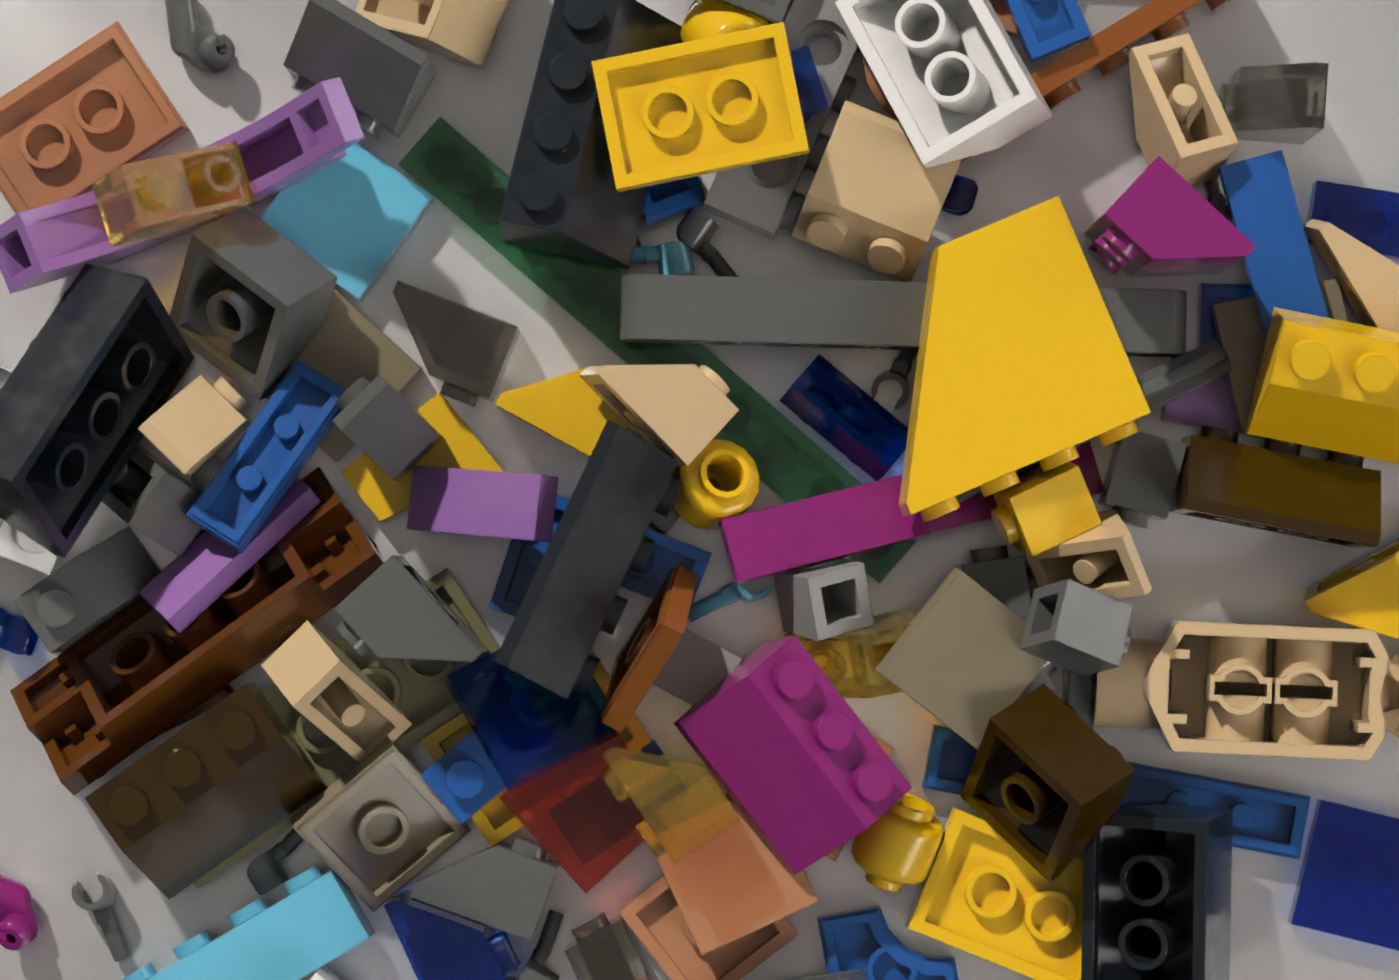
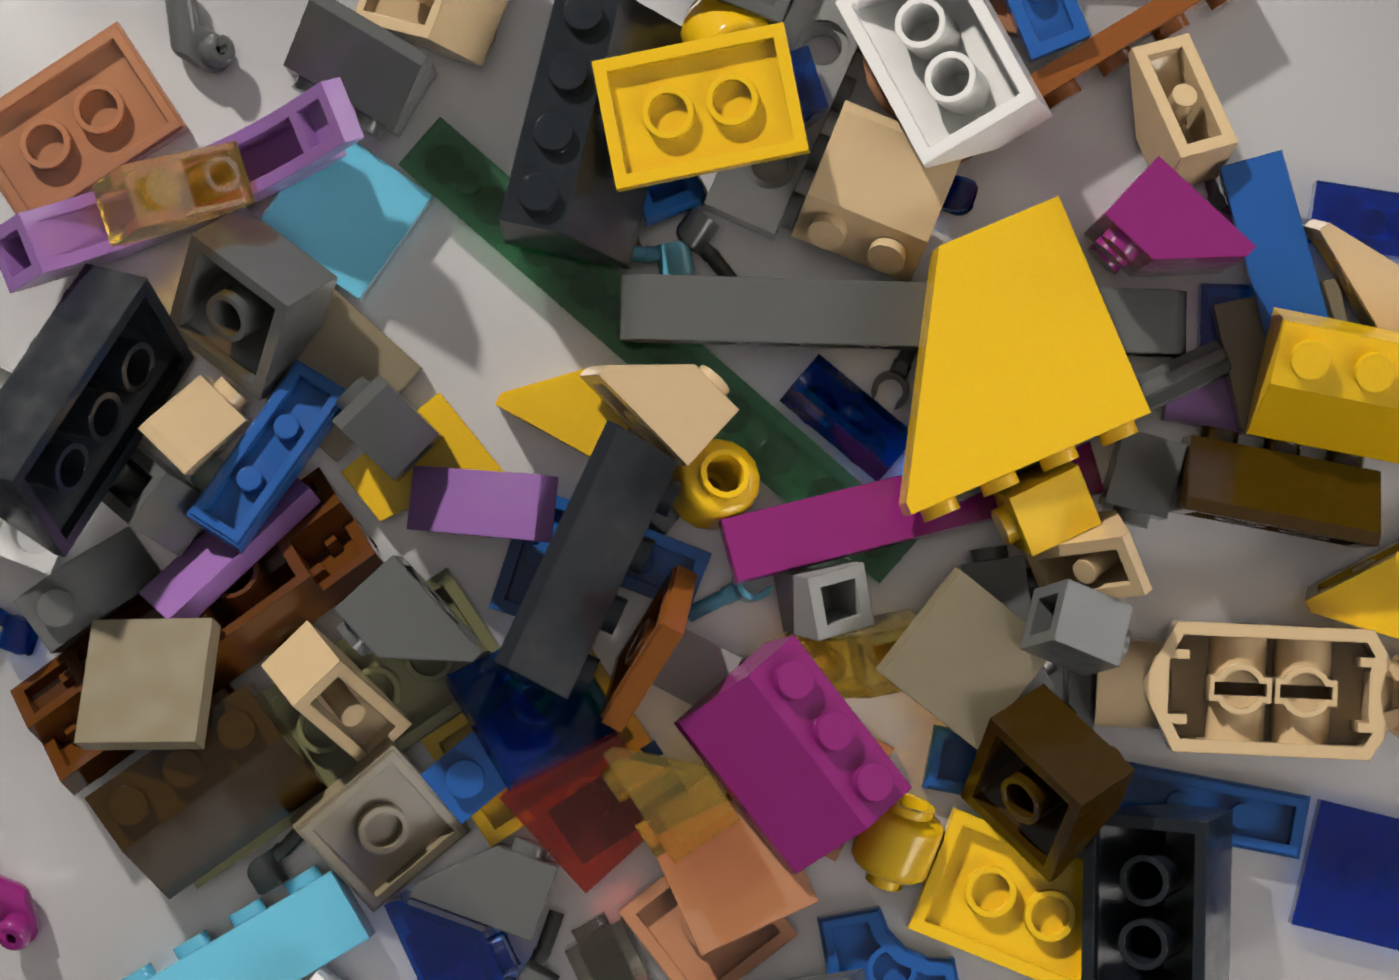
dark grey hand [71,873,129,962] -> none
clear smoke slope [393,280,520,408] -> none
clear smoke slope [1219,62,1329,144] -> none
none -> dark tan tile [74,618,221,750]

